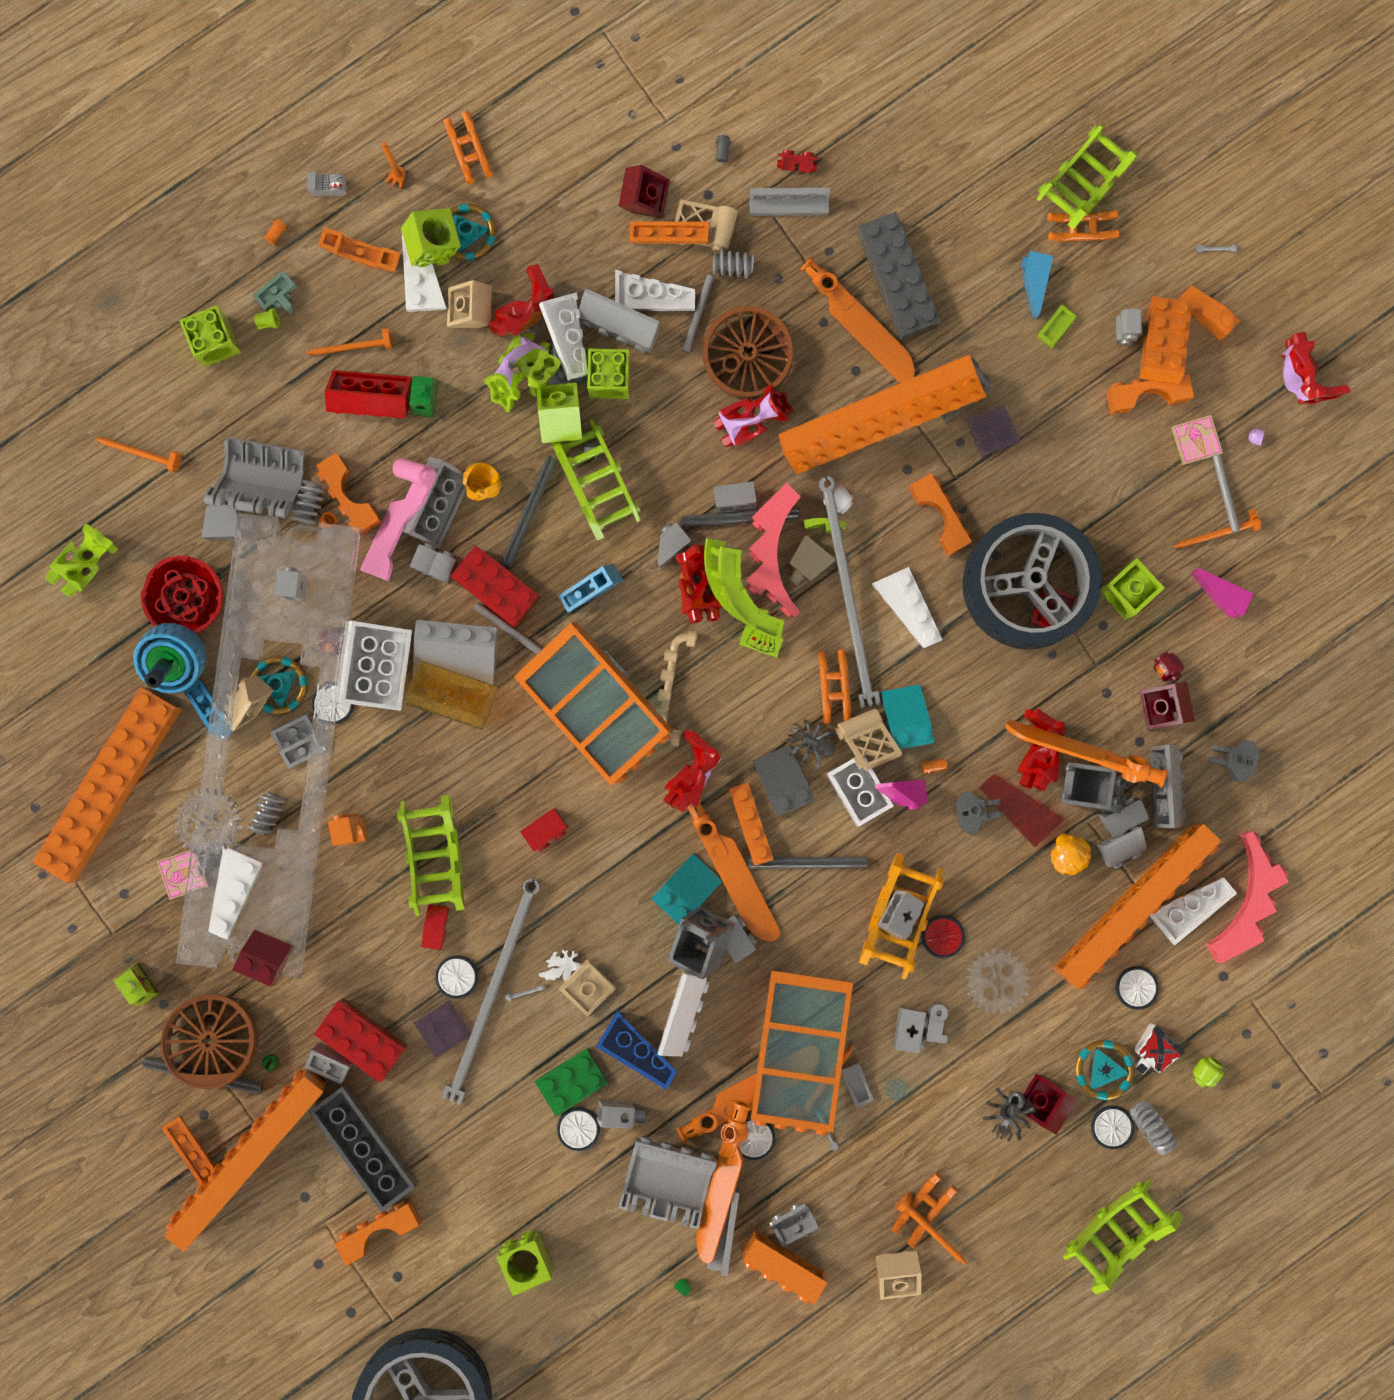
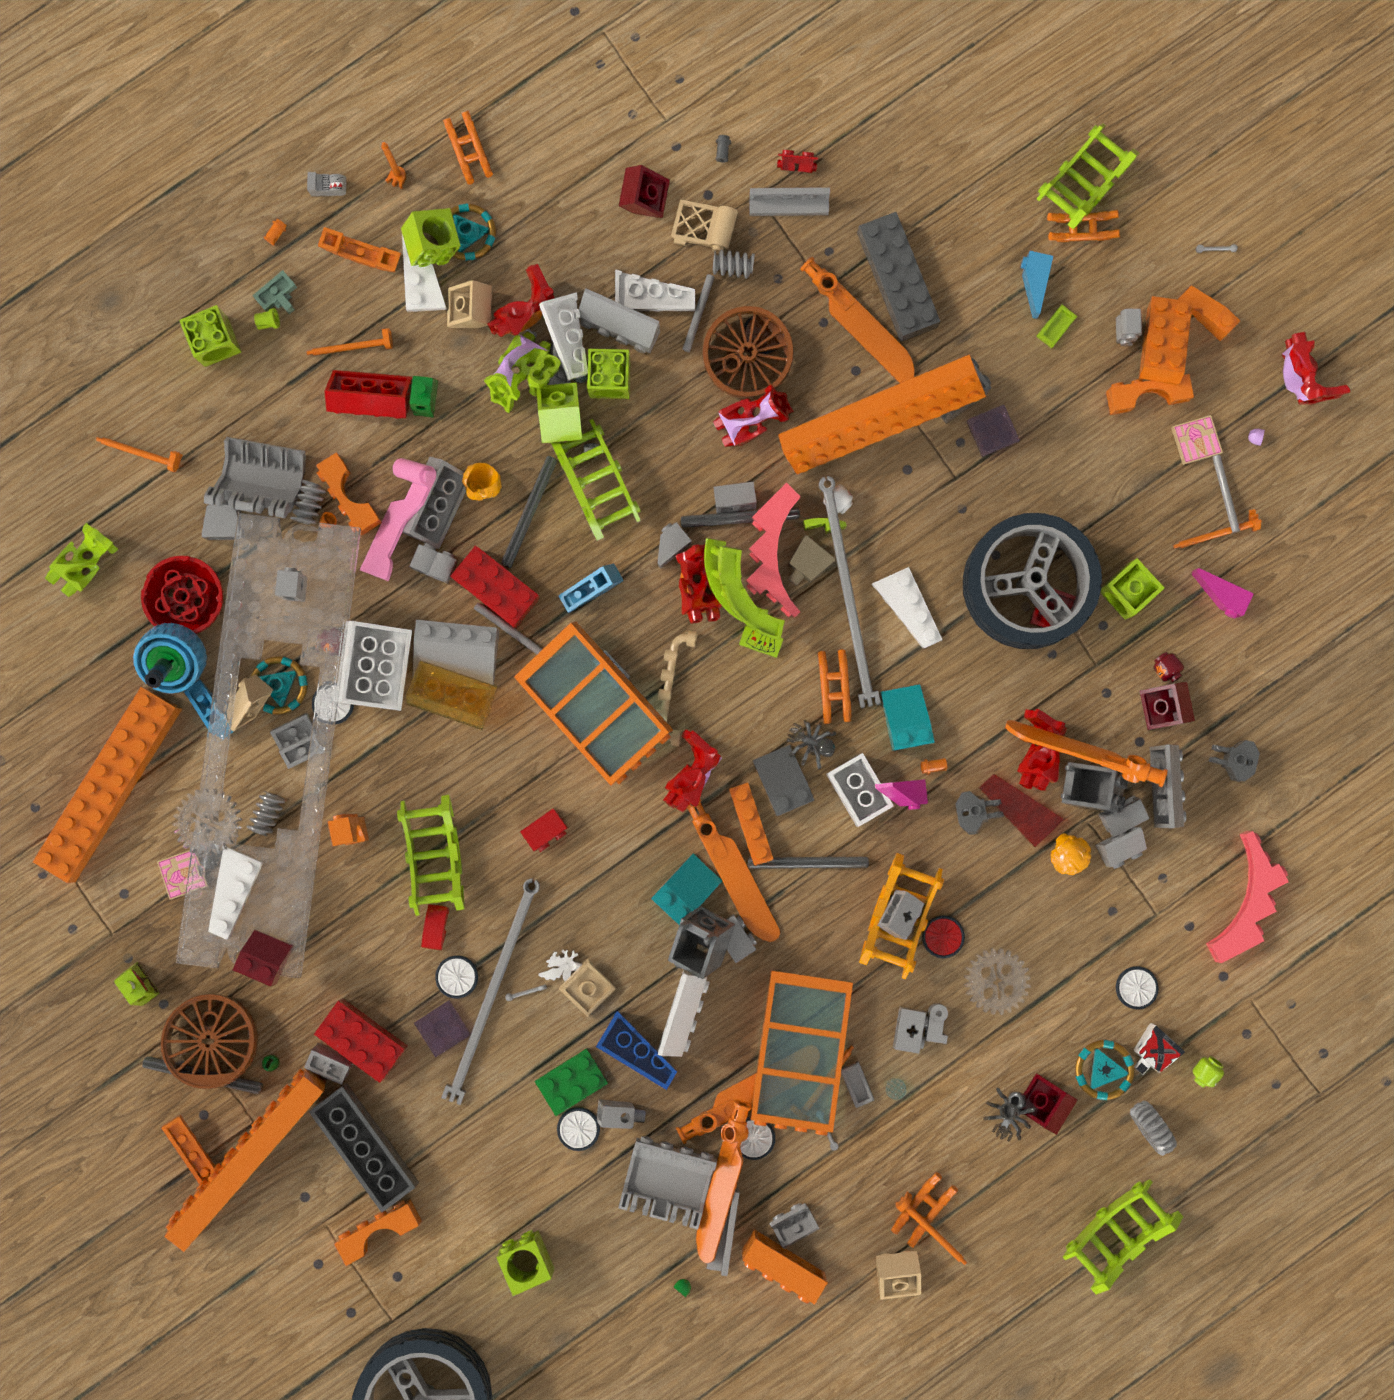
orange plate [629,221,710,244] -> none
tan piece [836,709,902,771] -> none
orange arch [908,473,972,557] -> none
orange brick [1052,824,1221,990] -> none
white wheel [1091,1106,1134,1149] -> none
white wing [1150,877,1237,945] -> none

